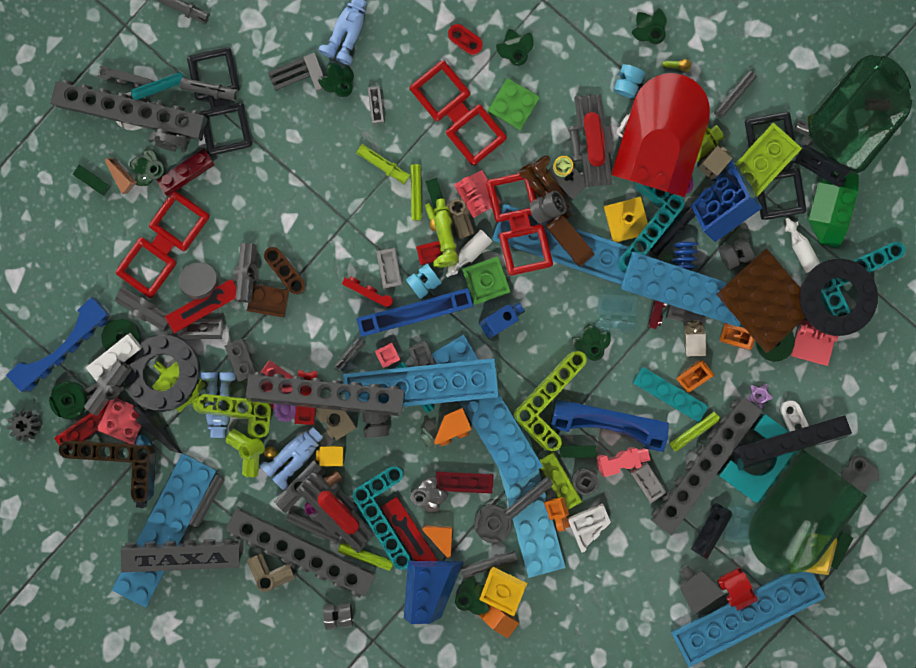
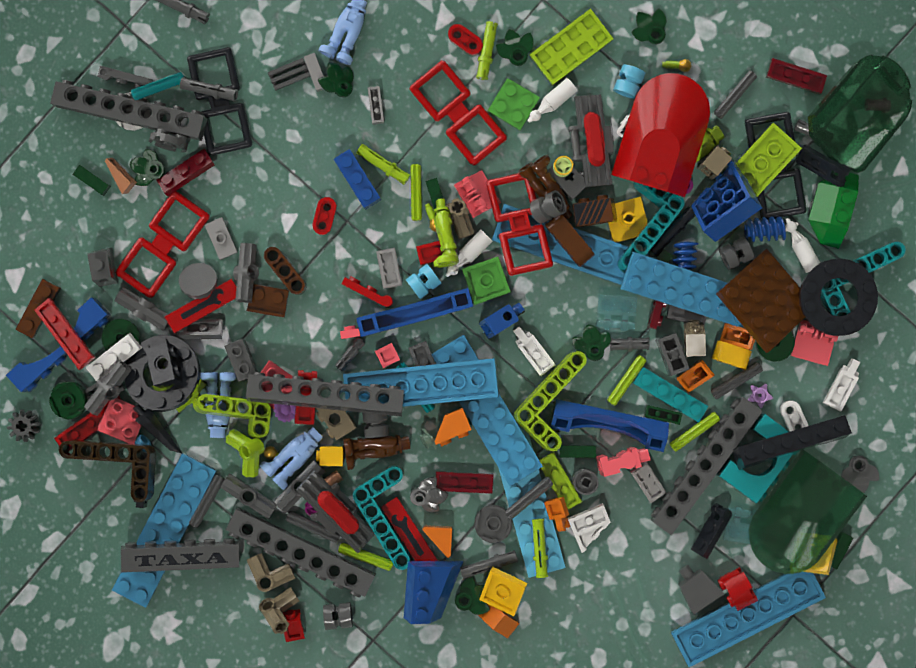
none -> reddish brown plate [15,279,61,339]
none -> red tile [34,298,95,370]
none -> dark grey torso [88,248,118,287]
none -> black brick [145,342,182,388]
none -> light grey plate [205,217,238,260]
none -> dark grey piece [220,473,277,519]
none -> dark tan piece [259,587,299,634]
none -> red bracket [283,609,305,642]
none -> red plate [312,197,337,235]
none -> blue arch [334,149,381,210]
none -> coral plate [340,325,361,339]
none -> reddish brown piece [343,435,410,470]
none -> lime pin [476,21,498,80]
none -> white hinge [513,326,556,377]
none -> white wheel [527,78,577,123]
none -> lime plate [529,8,614,86]
none -> lime pin [532,519,548,578]
none -> brick [573,195,617,227]
none -> lime axle [607,355,647,406]
none -> dark grey pin [610,337,650,352]
none -> dark green piece [644,405,683,425]
none -> dark grey brick [655,333,689,376]
none -> yellow beam [711,340,752,370]
none -> dark grey axle [711,363,763,399]
none -> blue piece [744,216,786,242]
none -> dark red plate [766,58,827,95]
none -> white hinge [823,358,860,412]

